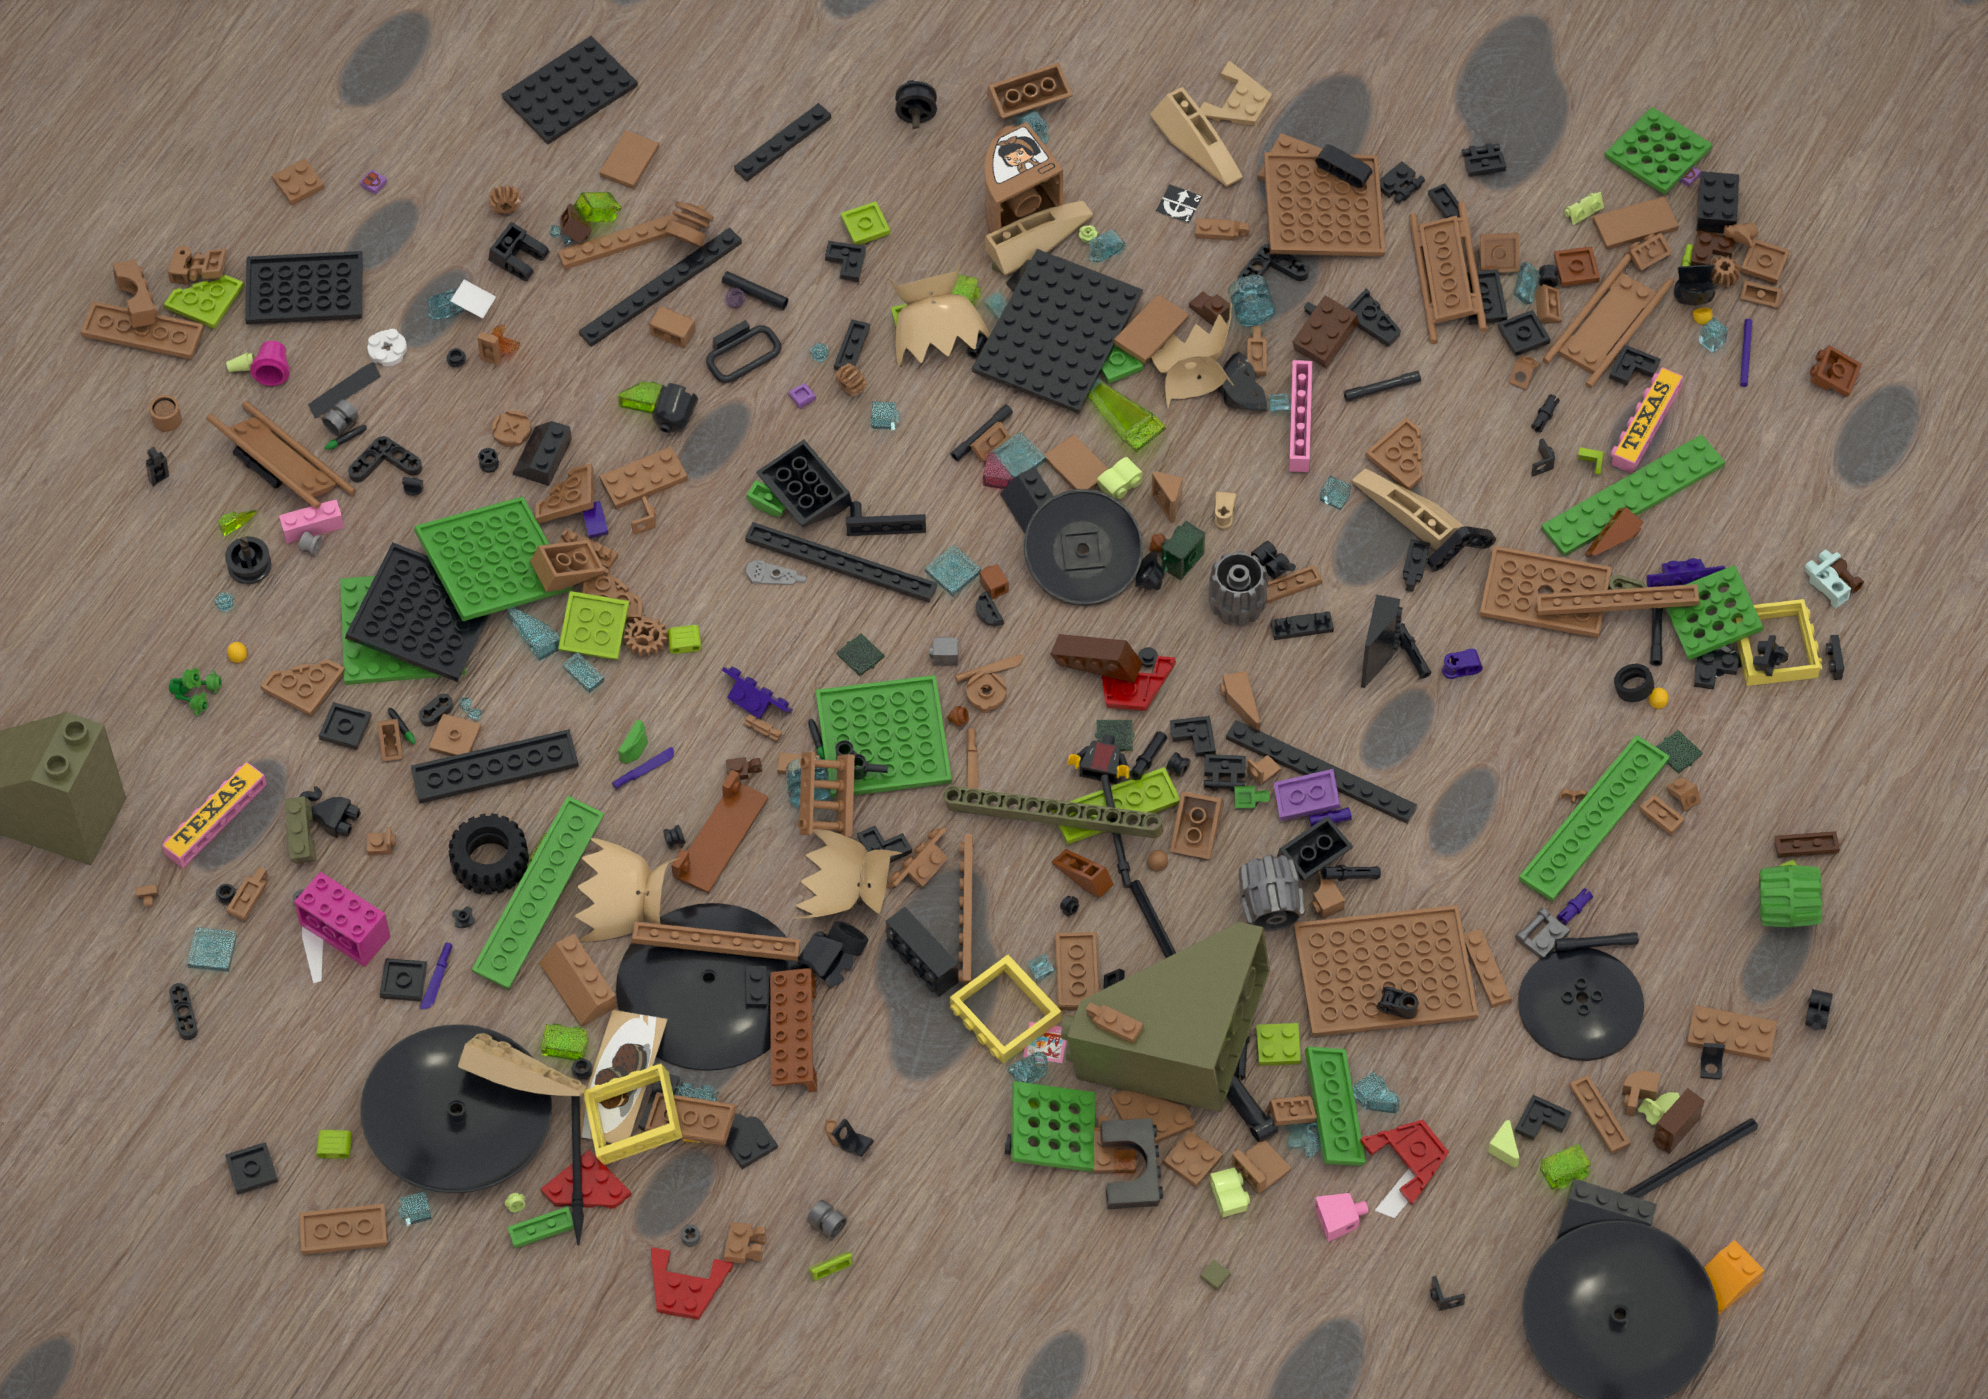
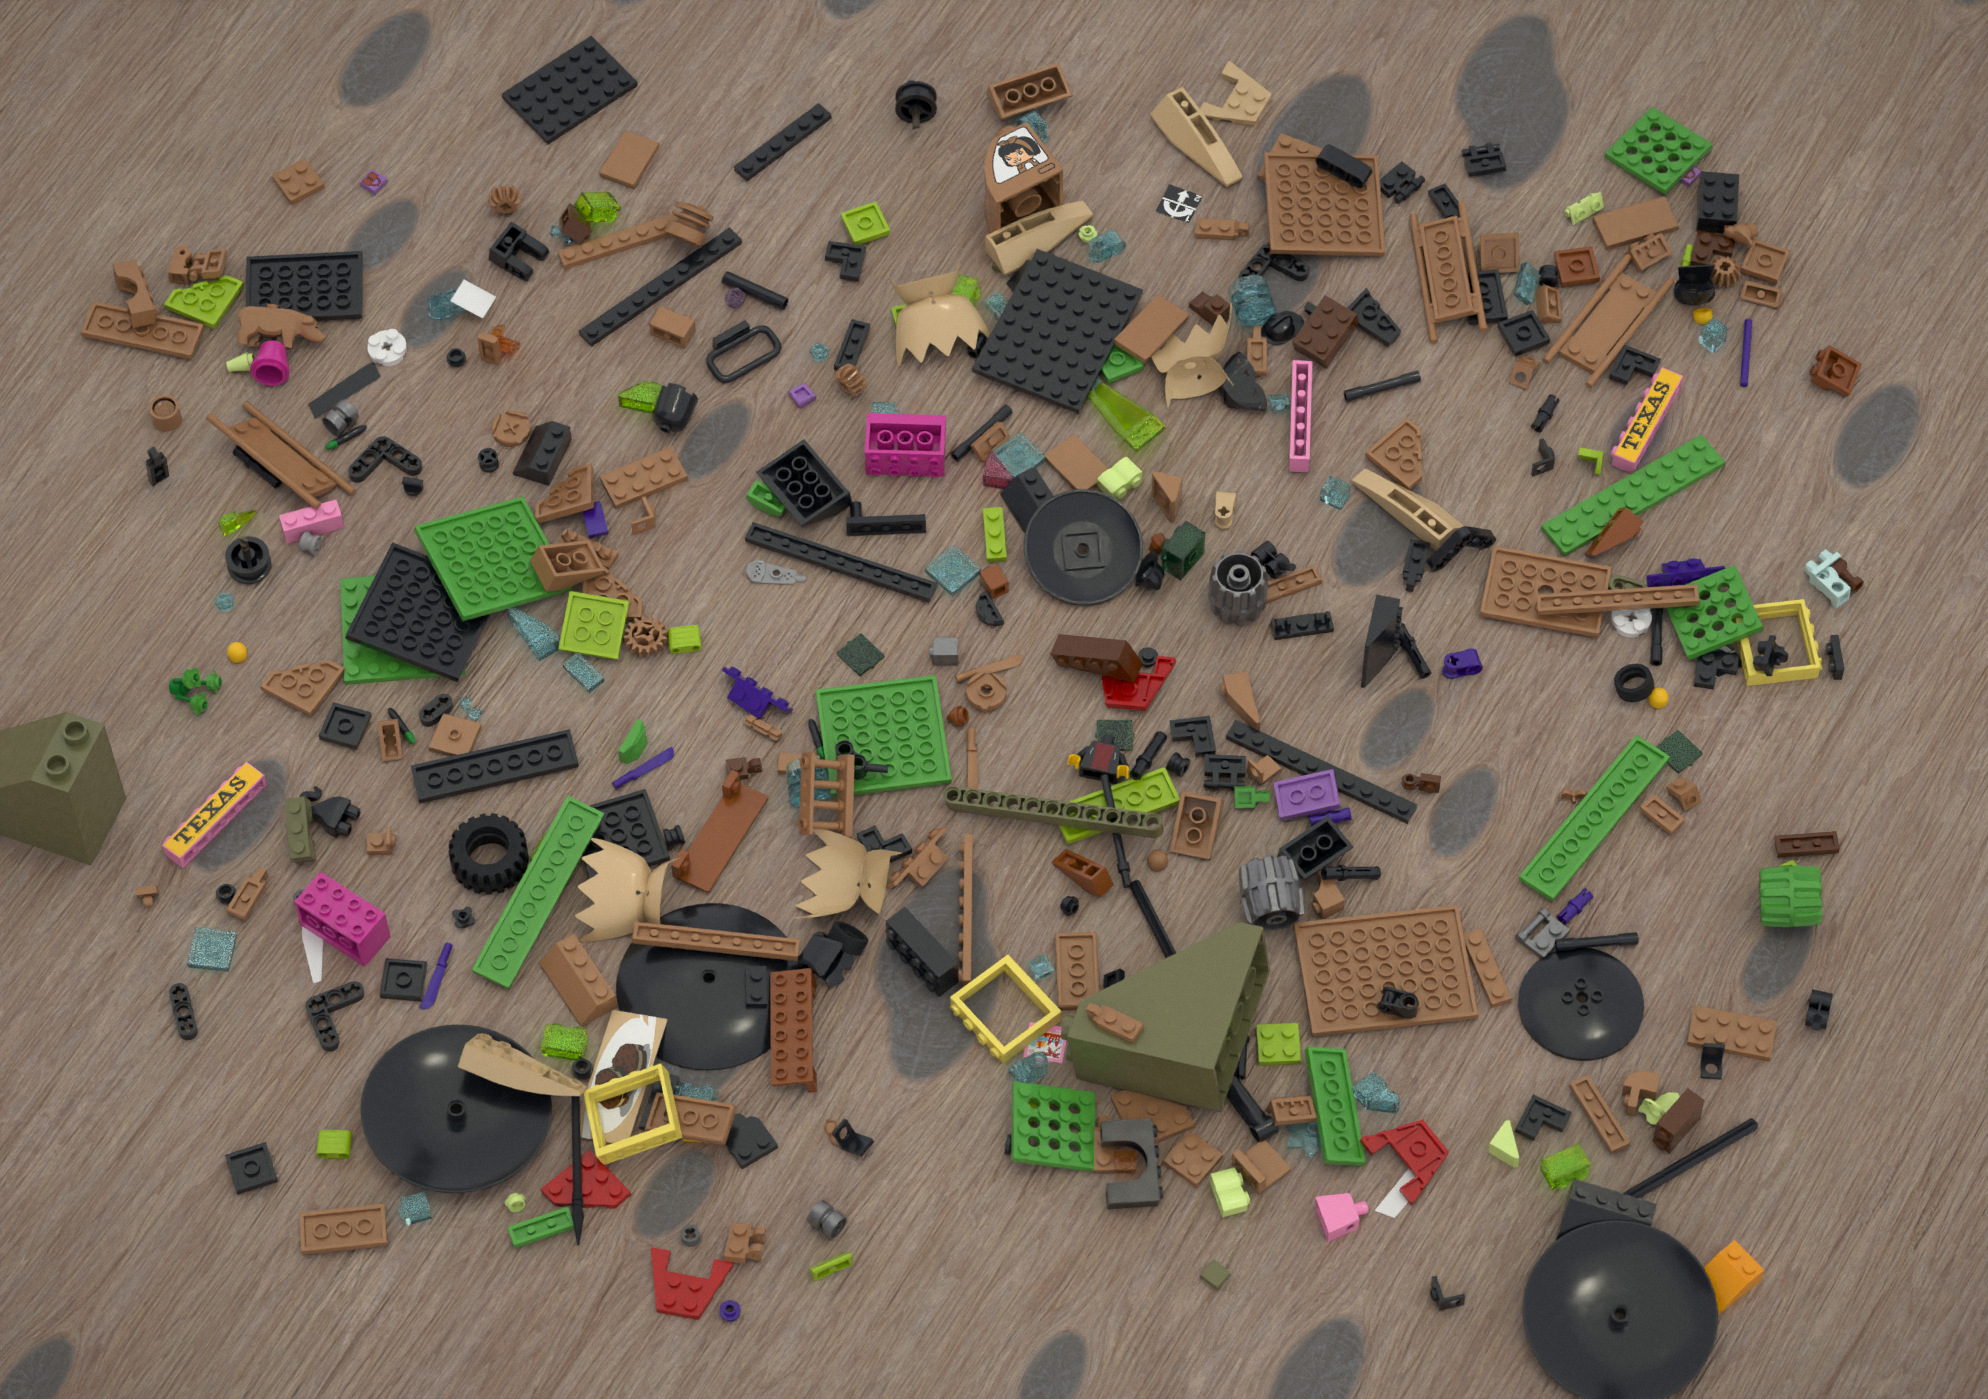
none -> medium nougat animal [237,304,327,350]
none -> black beam [305,981,364,1052]
none -> black plate [582,789,670,879]
none -> dark purple plate [719,1300,741,1322]
none -> dark pink brick [865,413,947,477]
none -> lime plate [983,507,1007,563]
none -> black piece [1261,311,1304,345]
none -> reddish brown plate [1401,773,1441,793]
none -> white plate [1611,609,1652,638]

